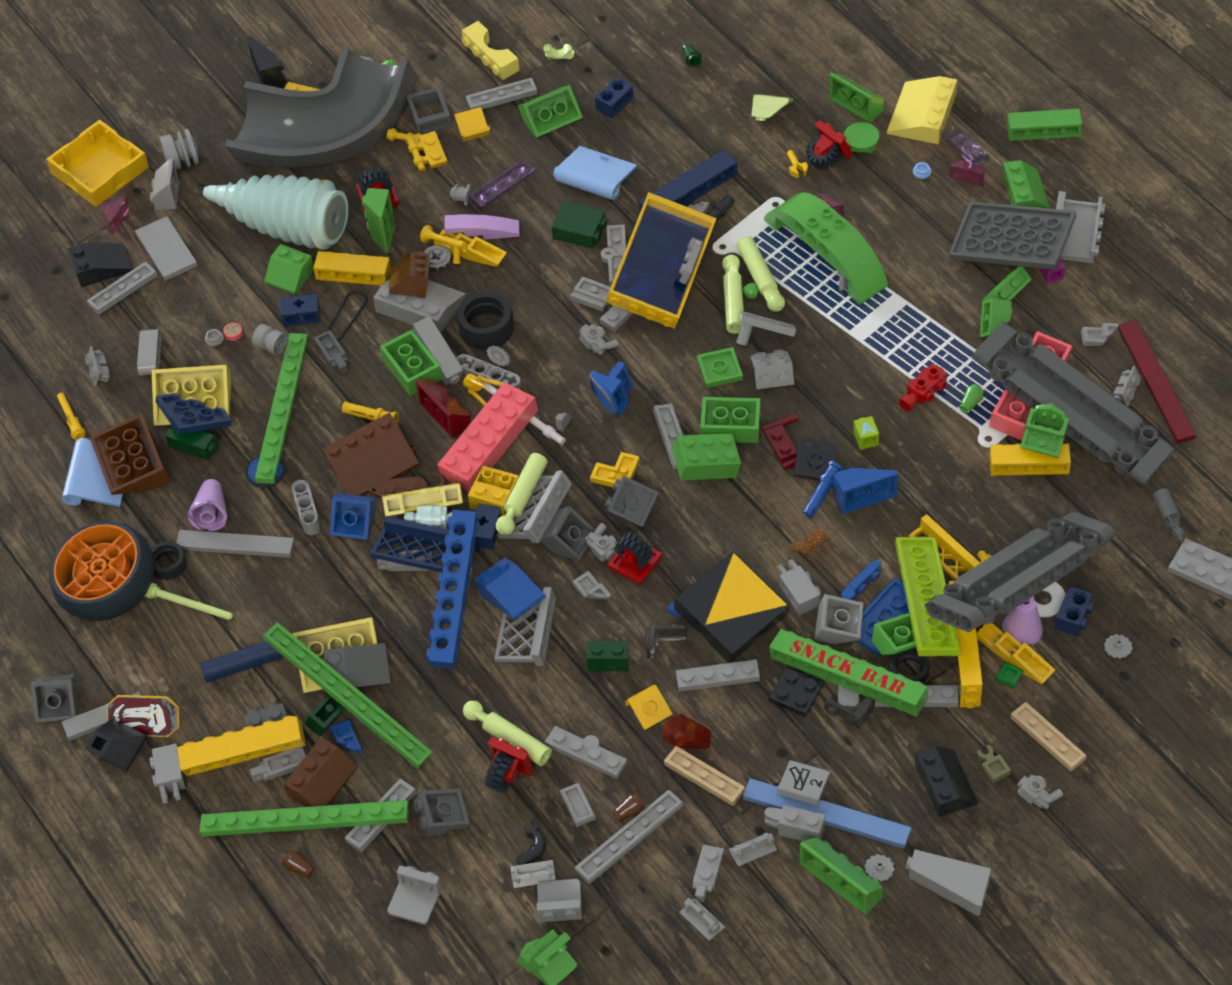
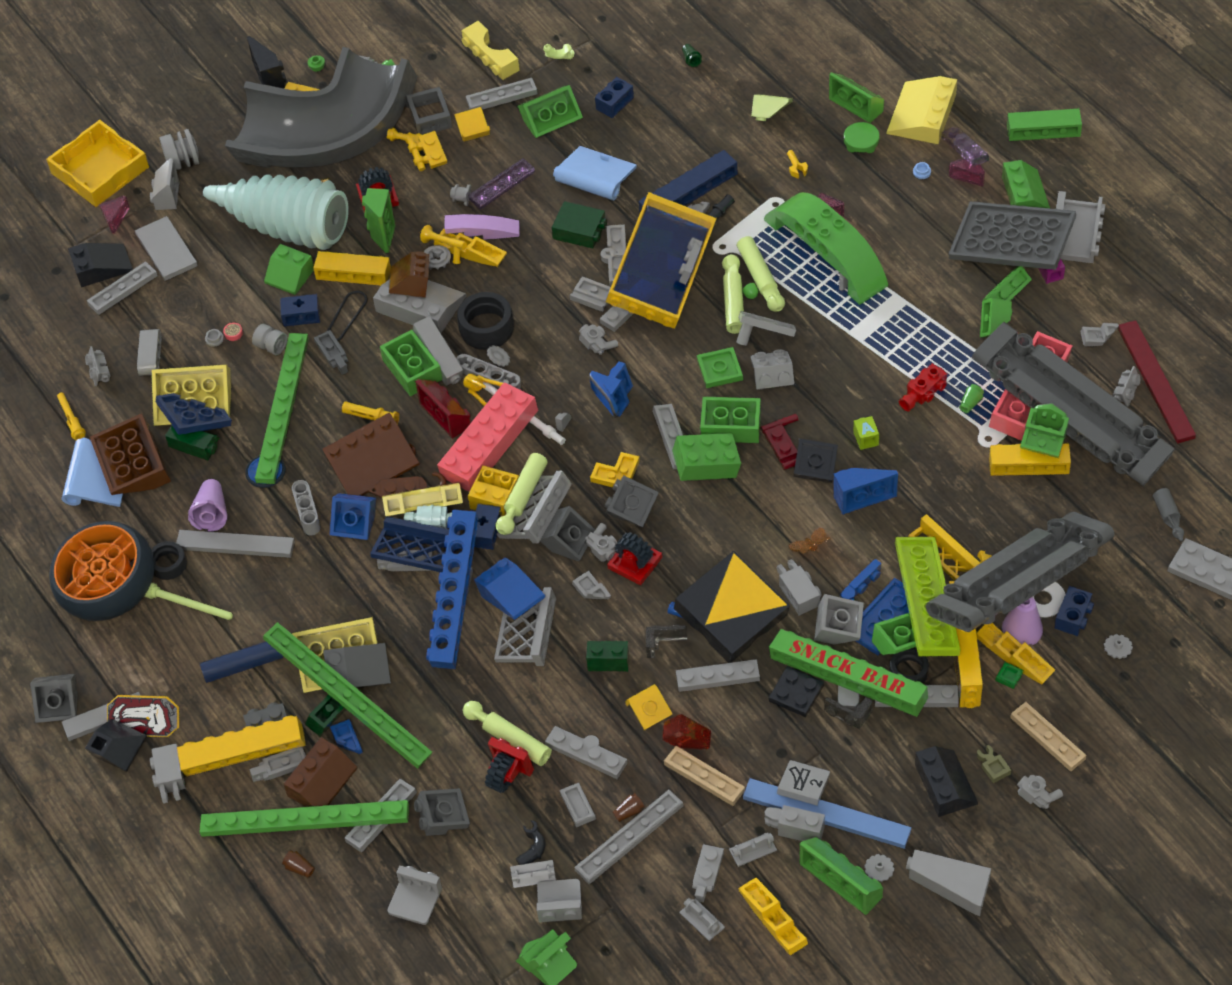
blue pin [802,461,844,518] -> none
plate [806,120,853,169] -> none
none -> bright green plate [308,55,325,71]
none -> yellow slope [738,878,808,955]

